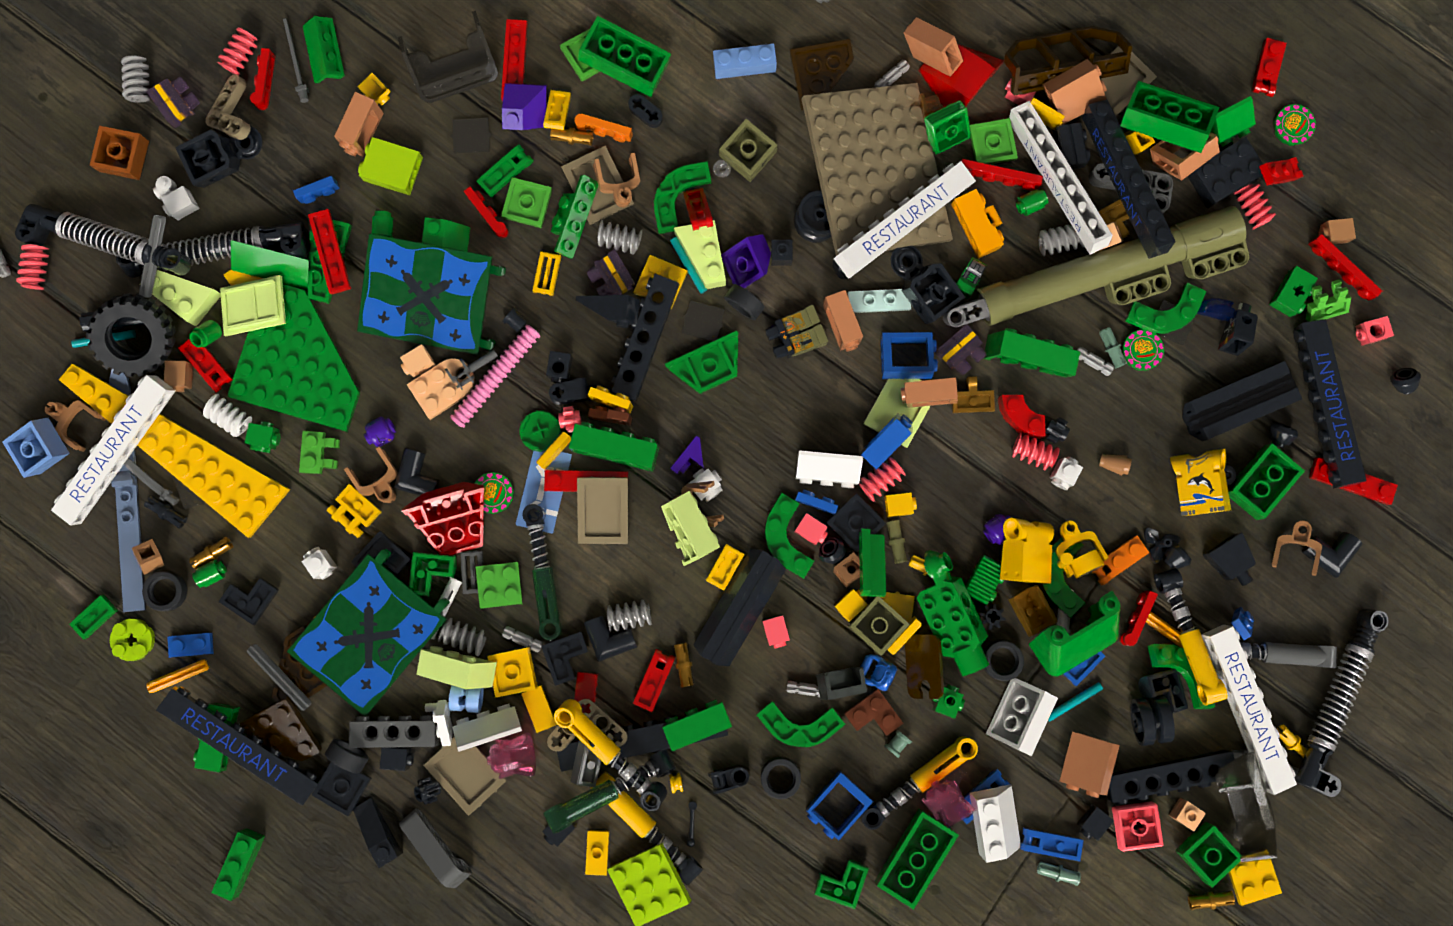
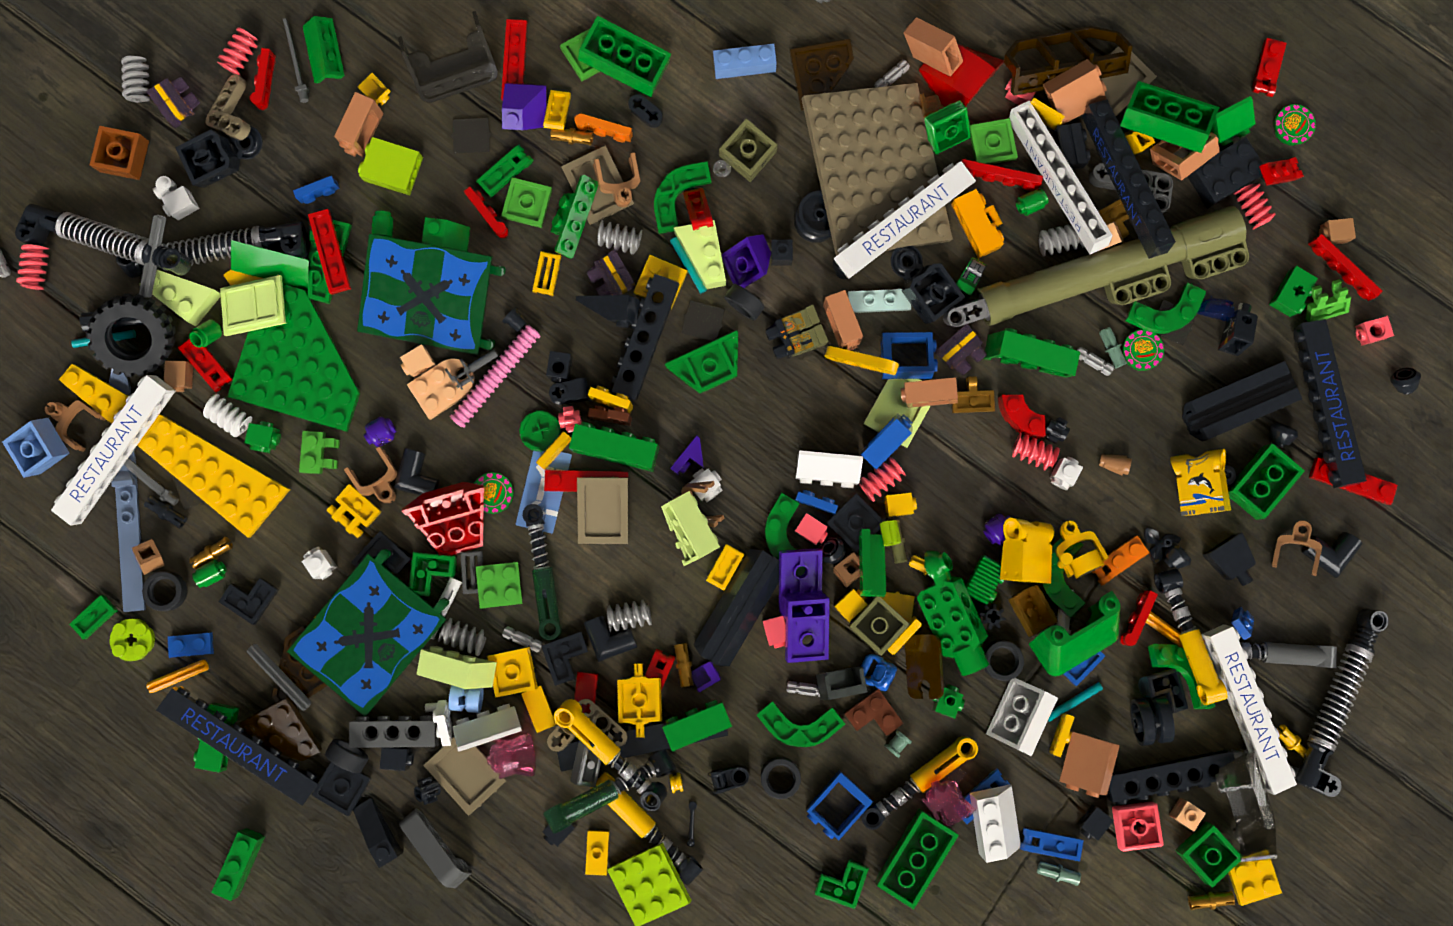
none -> yellow plate [617,664,662,738]
none -> dark purple panel [691,661,721,692]
none -> dark purple bracket [779,548,829,663]
none -> yellow beam [825,346,899,375]
none -> lime piece [880,520,902,546]
none -> yellow plate [1049,713,1075,757]

